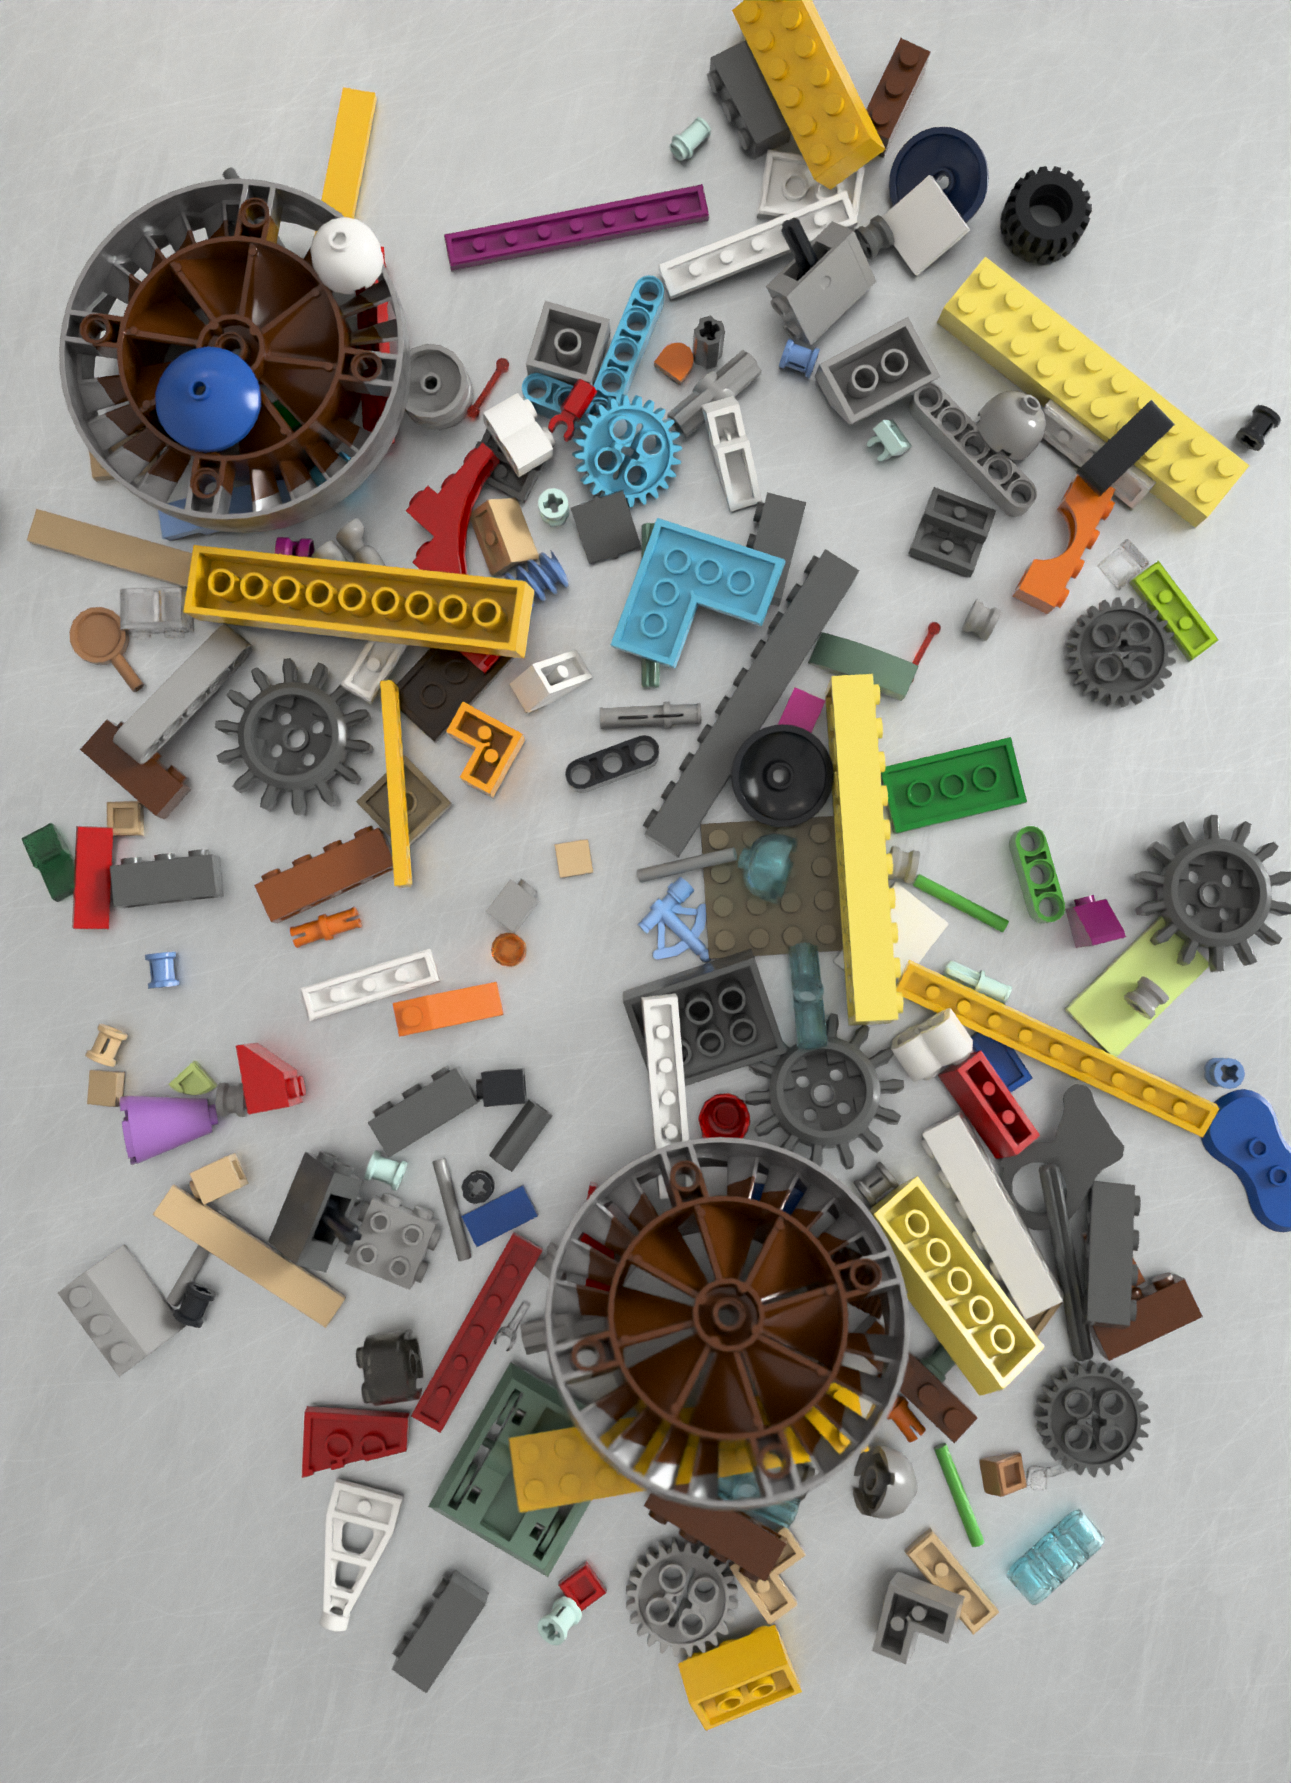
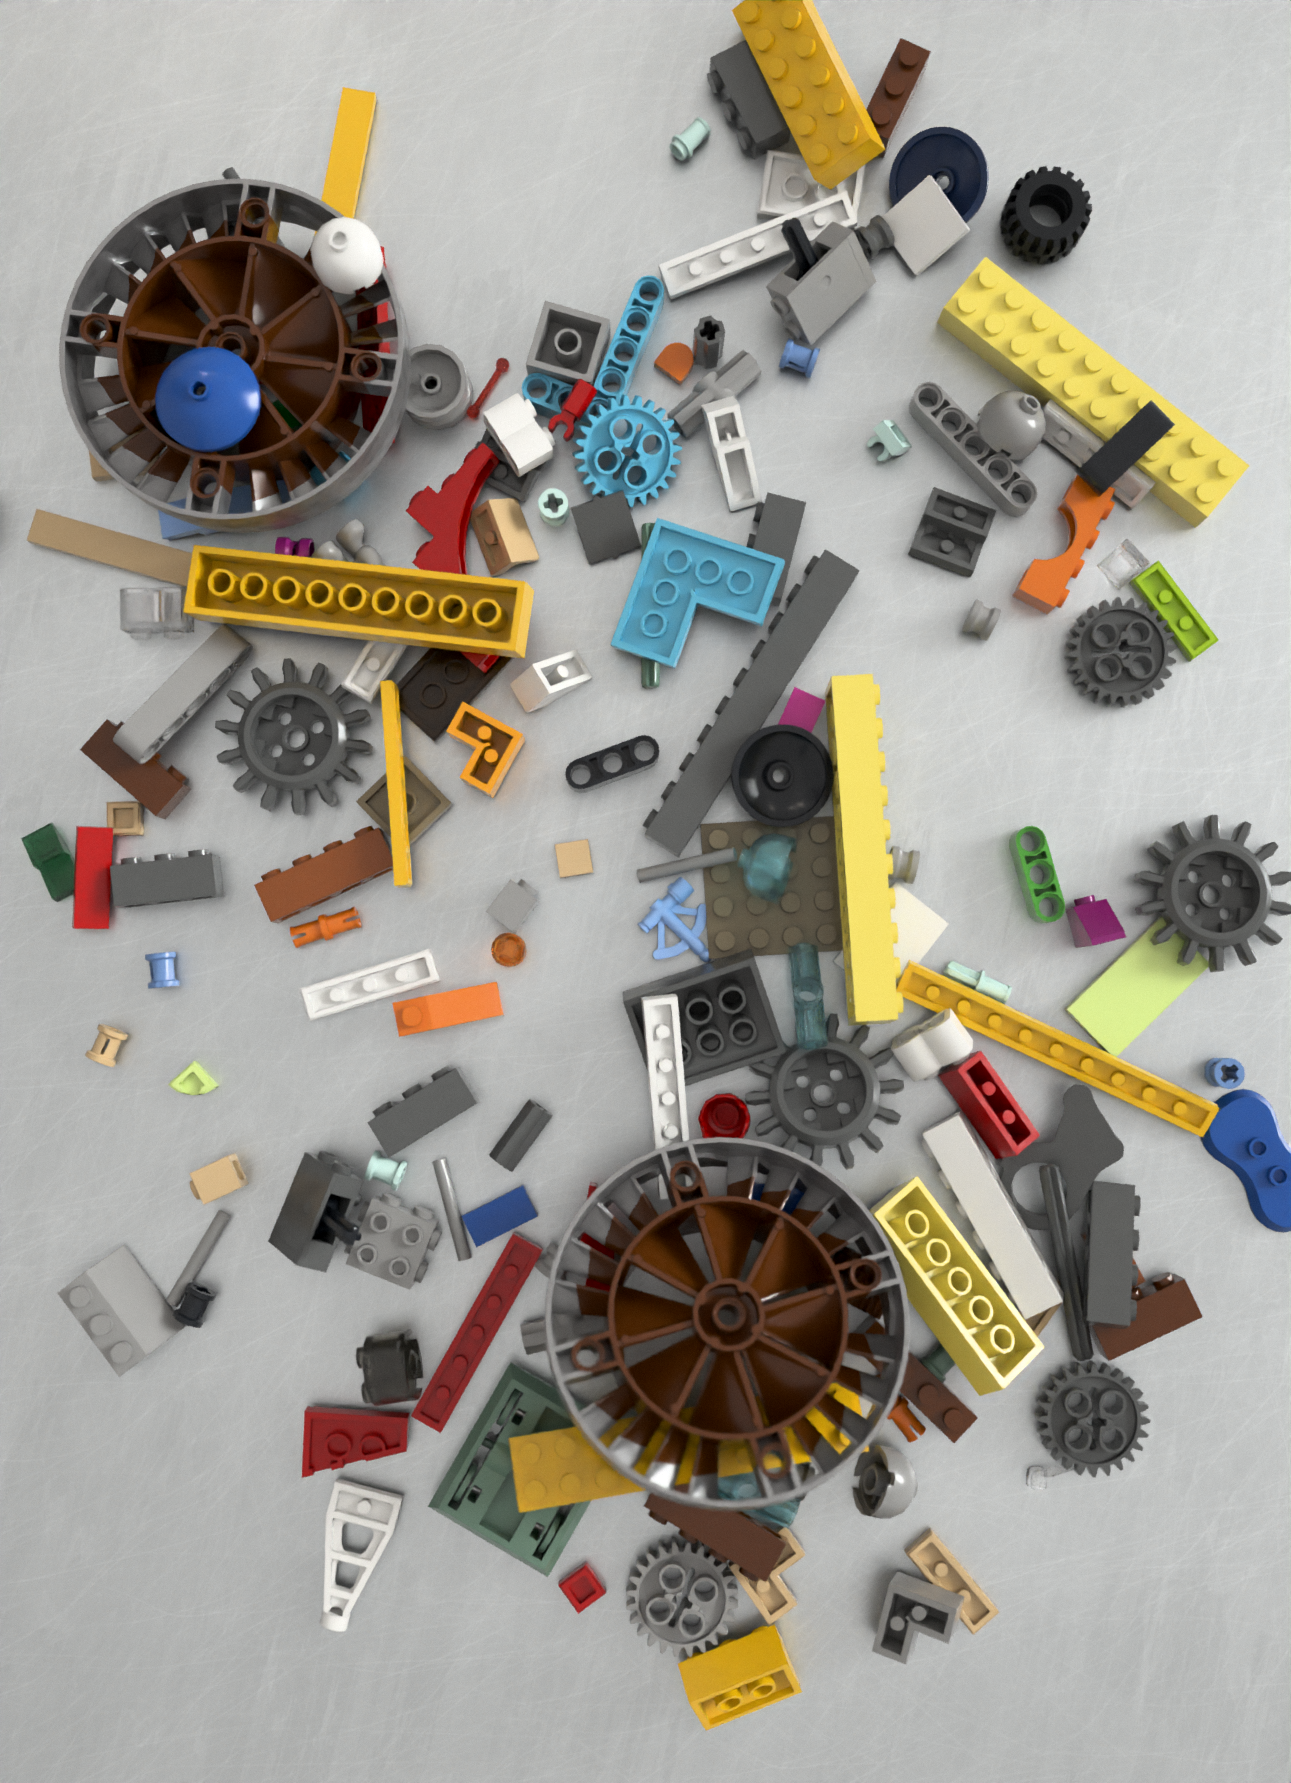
medium nougat piece [69,607,144,692] -> none
tan slope [87,1070,125,1107] -> none
medium lavender cone [120,1096,218,1165] -> none
tan tile [153,1184,346,1328] -> none
light grey wheel [215,1083,248,1117] -> none
red slope [236,1043,306,1115] -> none
dark grey brick [392,1570,489,1693] -> none
magenta tile [444,184,709,271] -> none
black bush [461,1170,495,1204] -> none
black brick [476,1068,527,1107] -> none
clear hand [494,1302,530,1352] -> none
medium blue piece [504,550,569,608] -> none
light aqua bush [537,1596,582,1646] -> none
light grey pin [600,702,701,729] -> none
sand green slope [808,632,919,701] -> none
light grey slope [814,317,940,426] -> none
light grey bush [853,1162,899,1207] -> none
green plate [881,737,1027,834] -> none
clear red hinge [912,622,941,682] -> none
bright green bar [913,874,1009,933] -> none
bright green bar [934,1443,985,1547] -> none
blue tile [970,1032,1033,1093] -> none
medium nougat slope [979,1452,1027,1497] -> none
clear light blue beam [1007,1509,1105,1605] -> none
light grey wheel [1124,976,1169,1019] -> none
black bush [1236,405,1281,451] -> none

